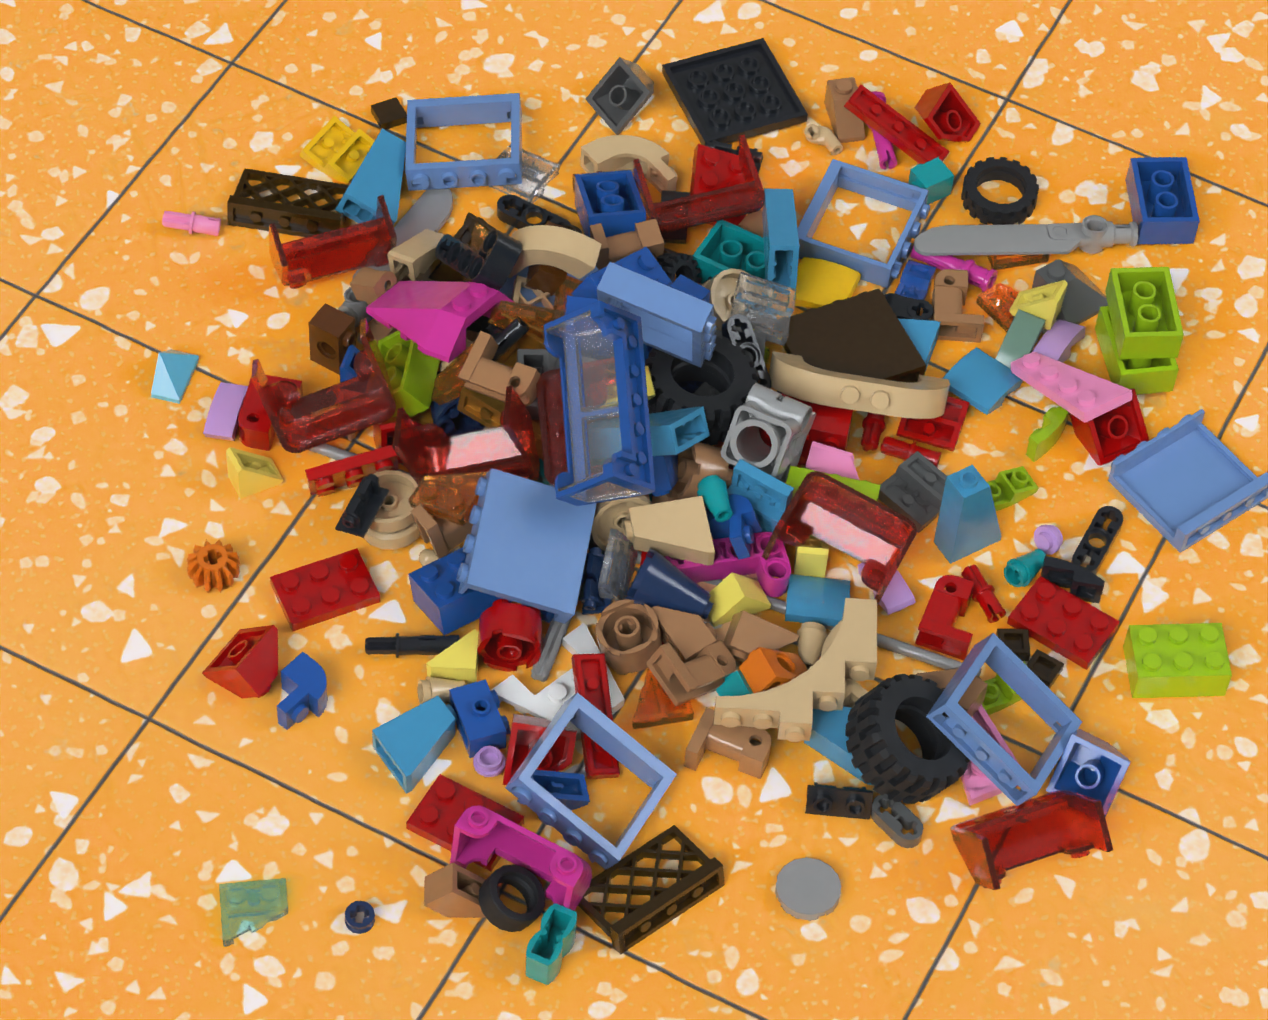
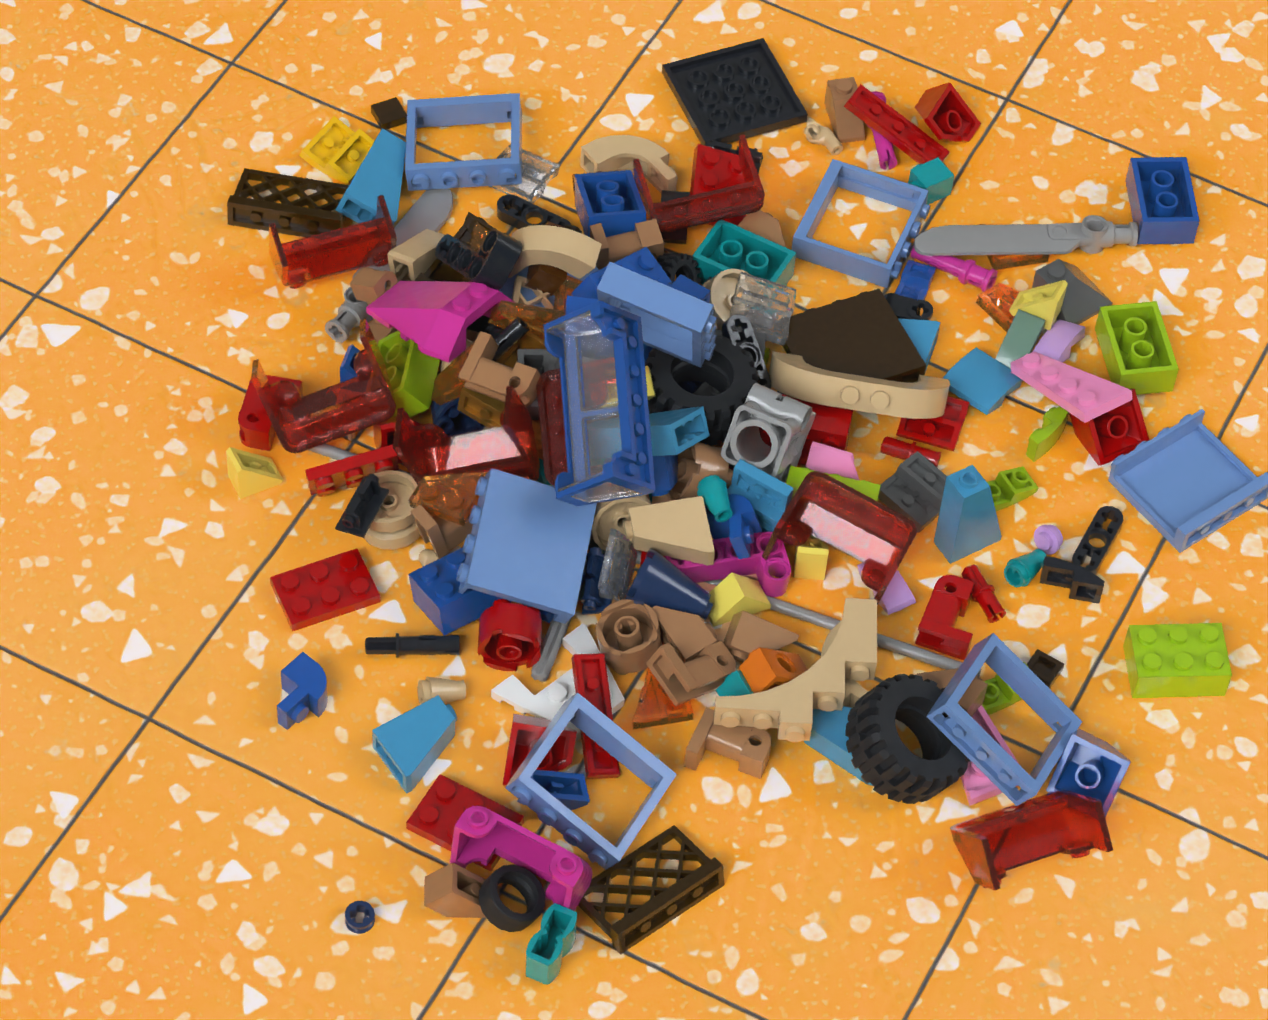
medium azure slope [151,349,199,404] -> none
bright pink axle [162,211,221,236] -> none
orange gear [187,539,240,593] -> none
red slope [202,625,278,699] -> none
lavender slope [203,382,248,441] -> none
clear light blue wing [219,878,289,947] -> none
reddish brown brick [308,303,357,375] -> none
light yellow slope [426,629,479,685] -> none
blue brick [449,679,510,758] -> none
lavender plate [473,746,506,777] -> none
dark grey slope [586,57,654,135] -> none
dark azure slope [762,188,800,295] -> none
light grey tile [775,857,841,921] -> none
yellow slope [783,257,861,308] -> none
dark azure slope [785,574,850,627] -> none
tan cone [797,622,827,669] -> none
black hinge [805,782,873,819] -> none
red axle [861,412,886,452] -> none
dark grey beam [871,794,924,848] -> none
medium nougat piece [931,269,984,343] -> none
black tyre [961,157,1039,225] -> none
dark brown tile [996,629,1030,661] -> none
red plate [1007,576,1120,670] -> none
lime brick [1105,267,1184,360] -> none

